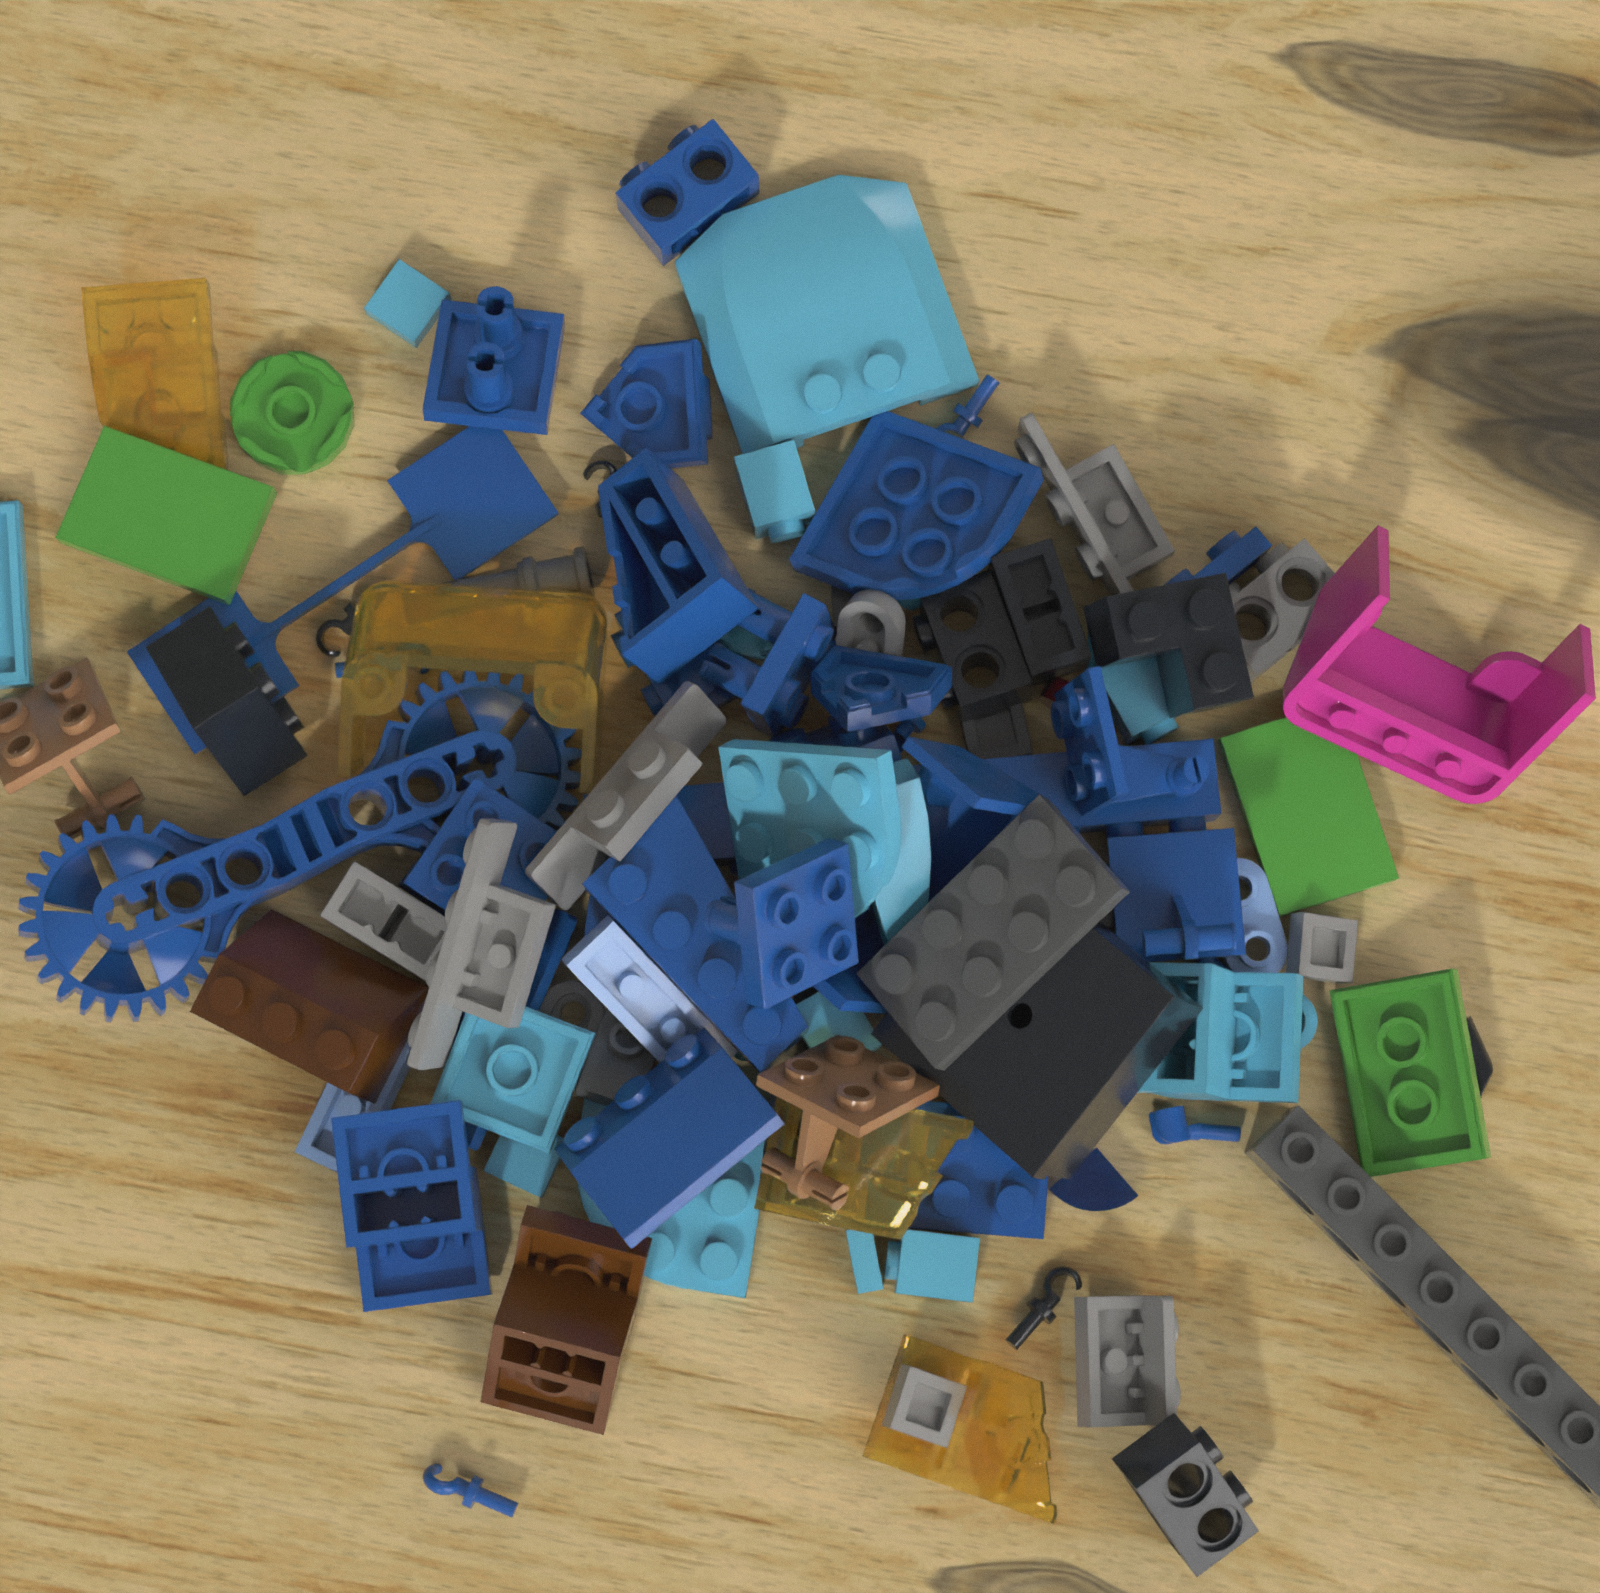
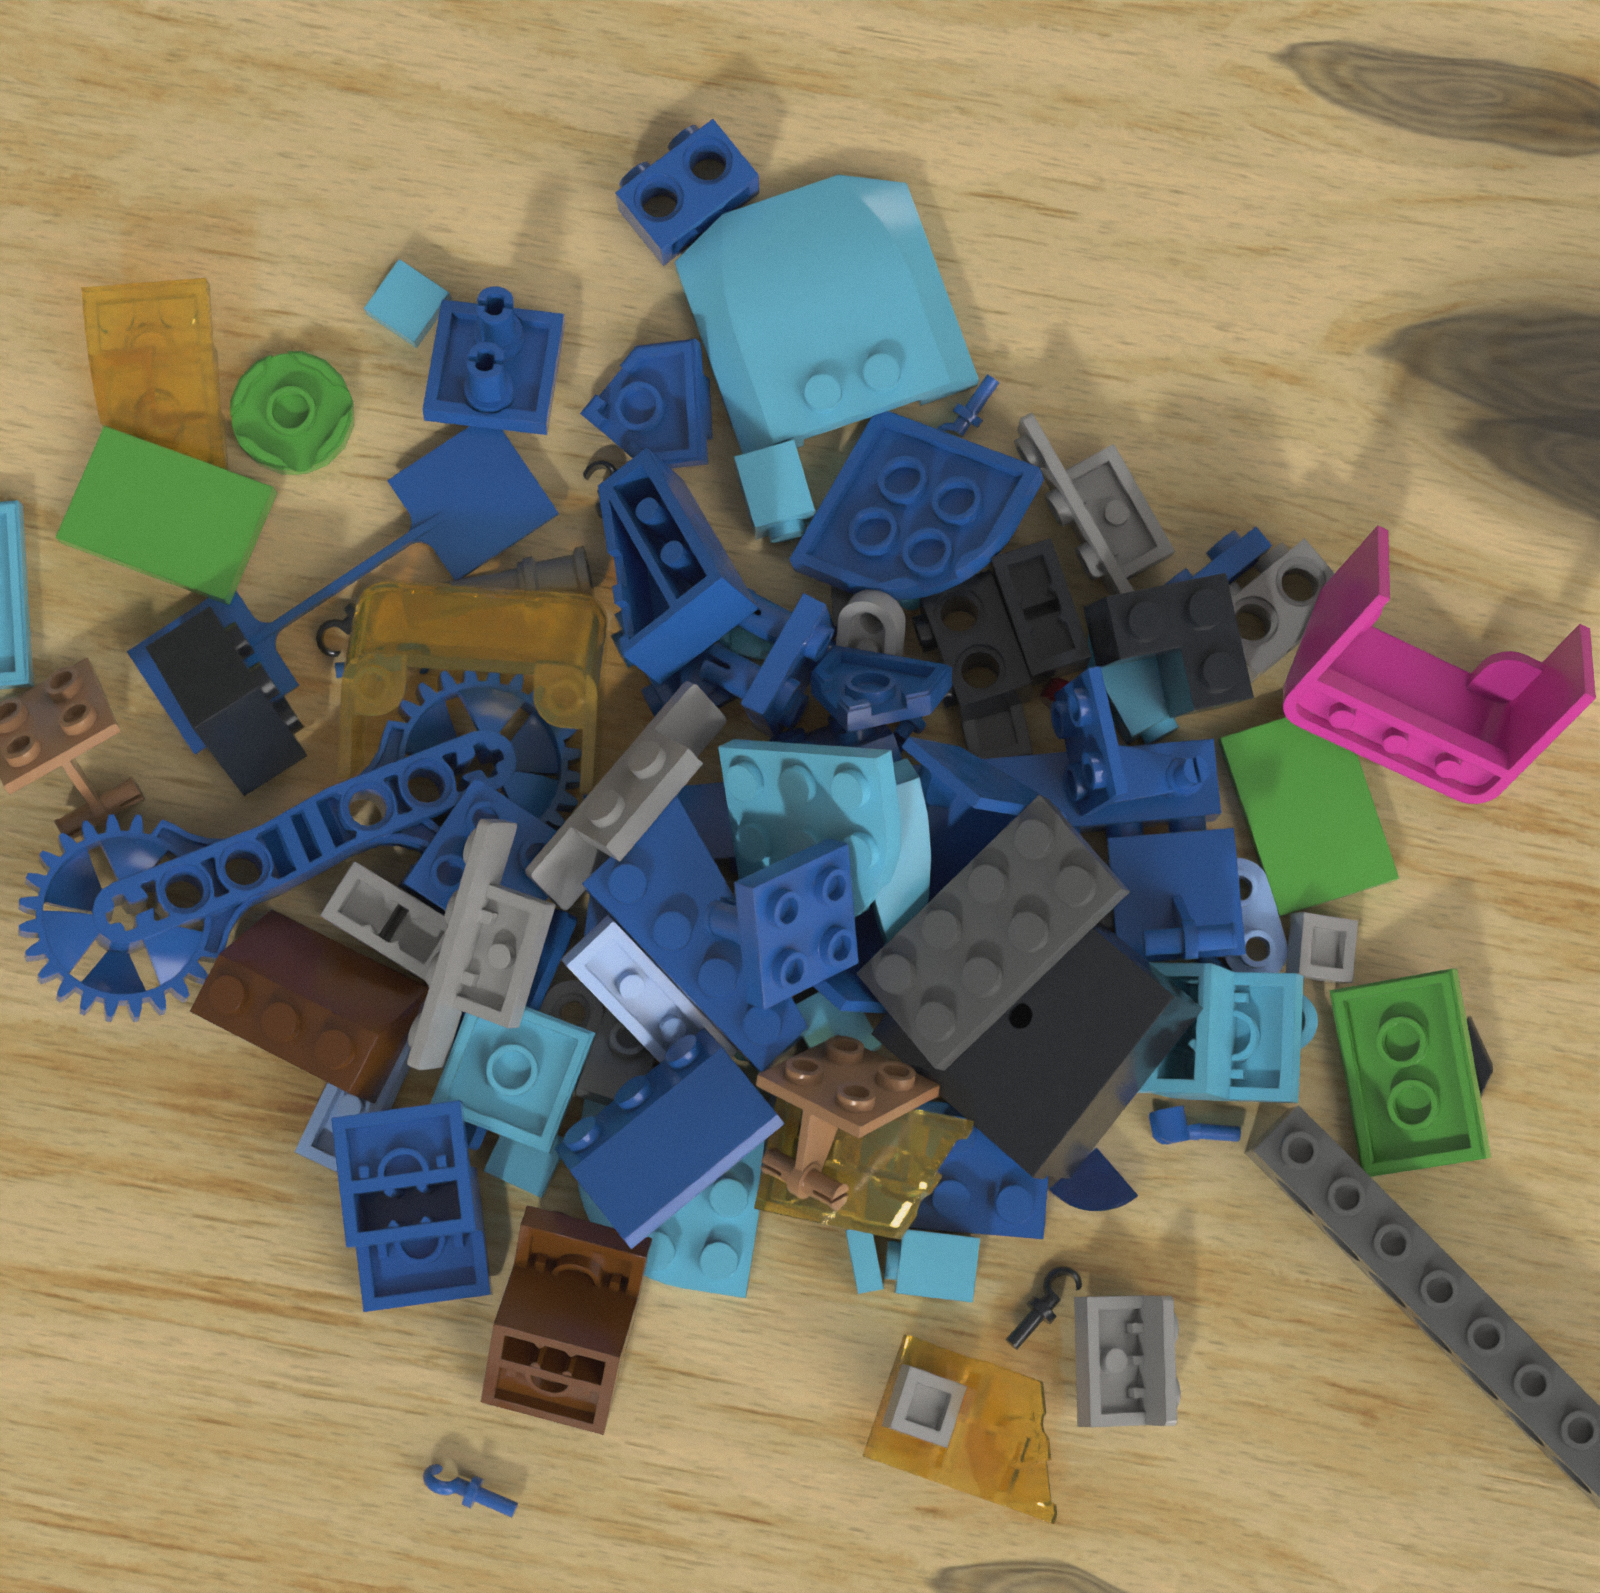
black brick [1112,1413,1259,1577] -> none

